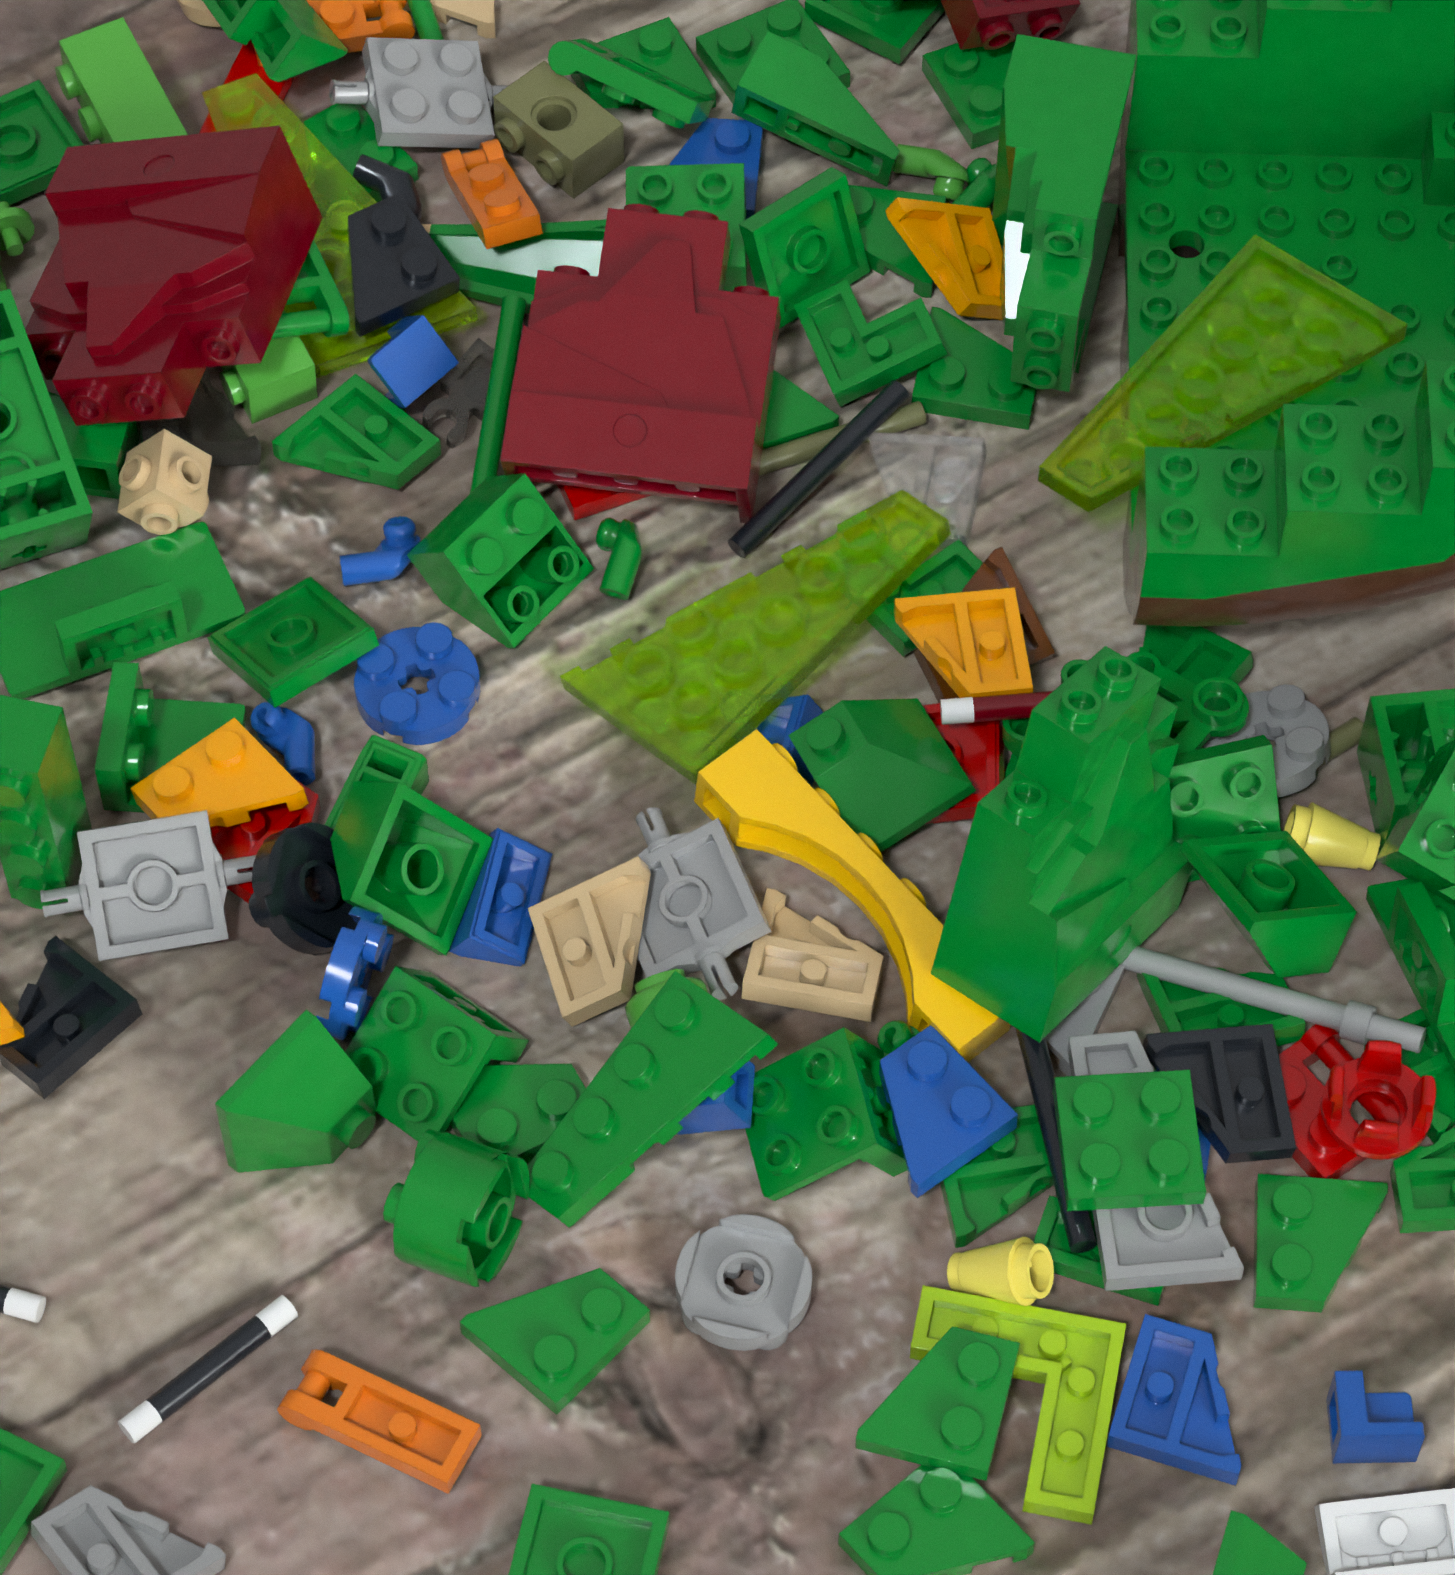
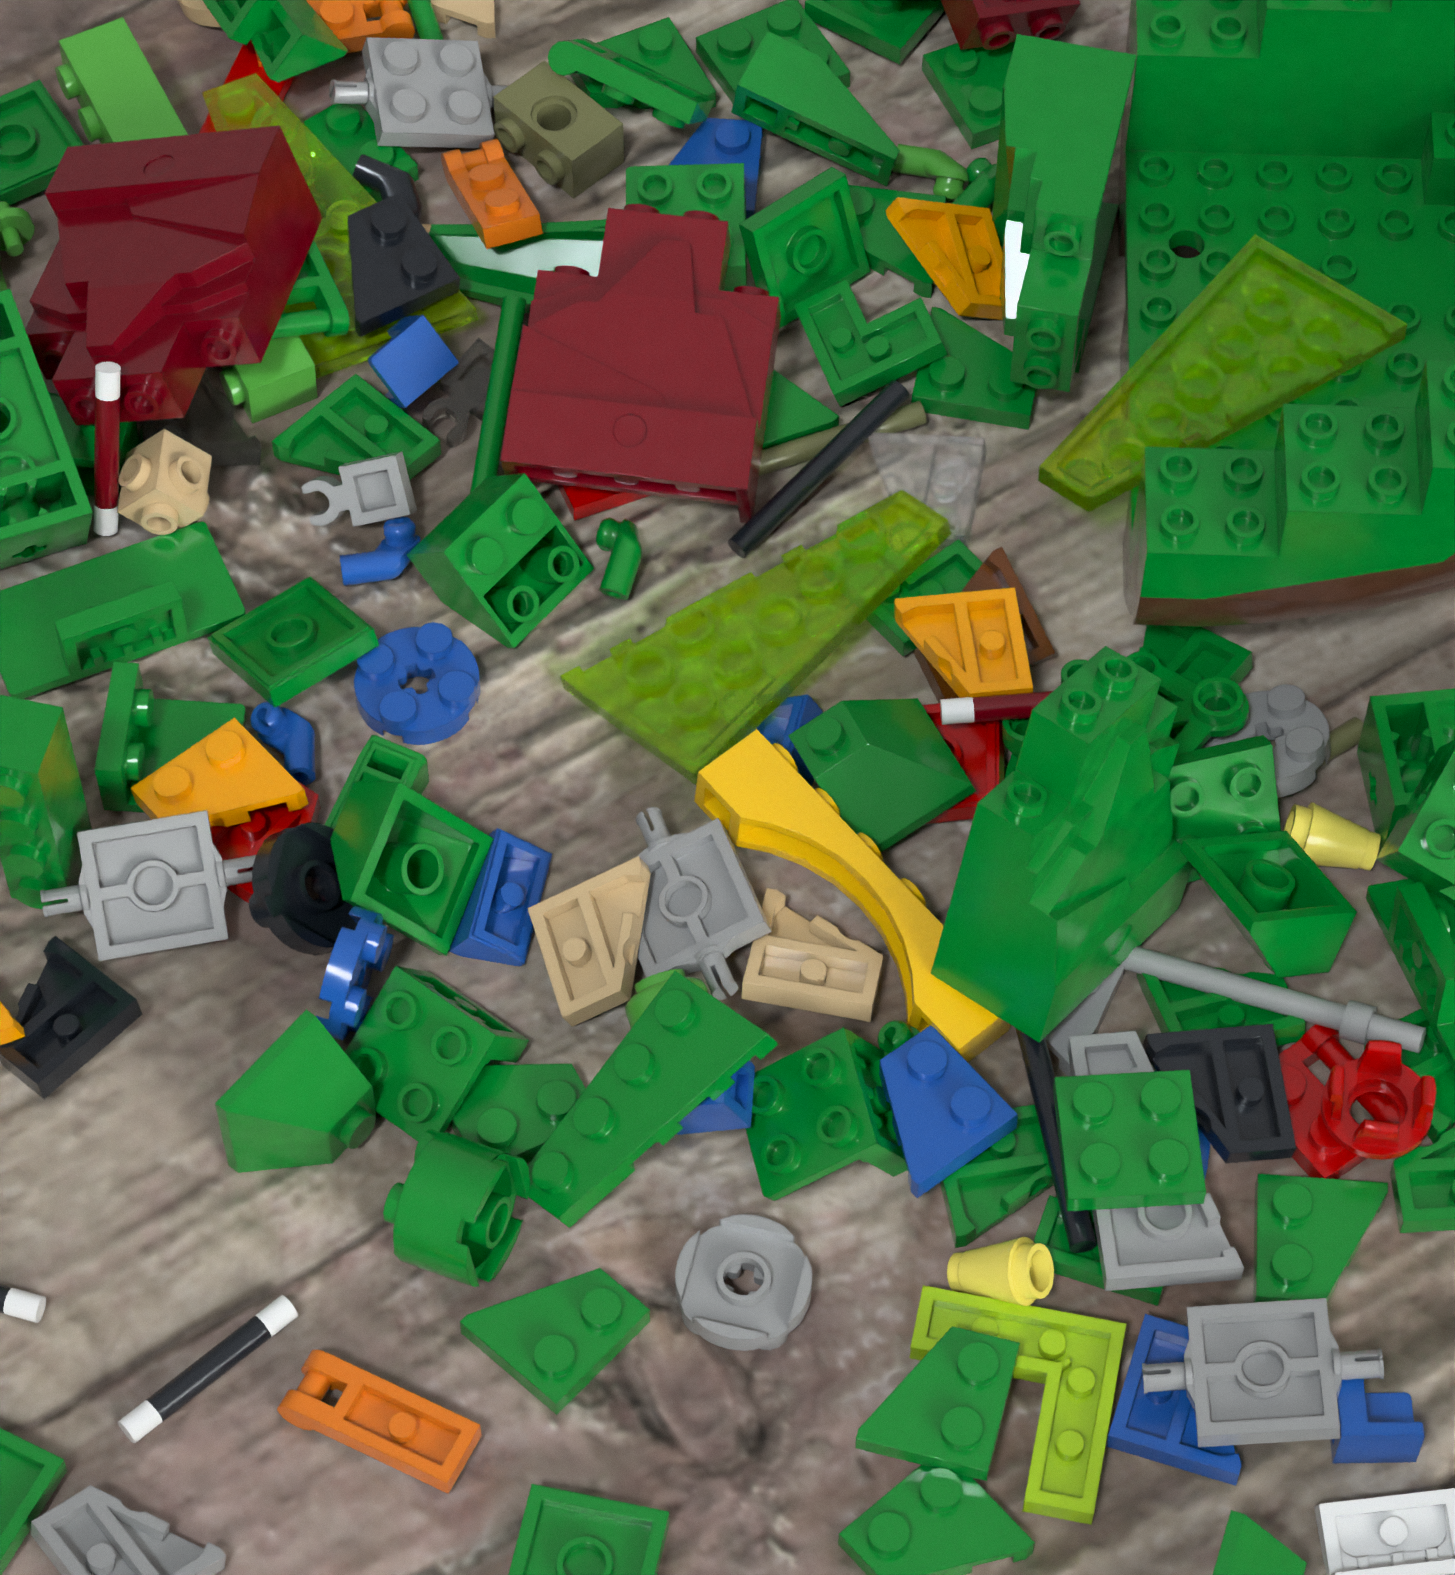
none -> dark red bar [94,362,121,536]
none -> light grey plate [301,451,417,527]
none -> light grey plate [1142,1298,1384,1447]

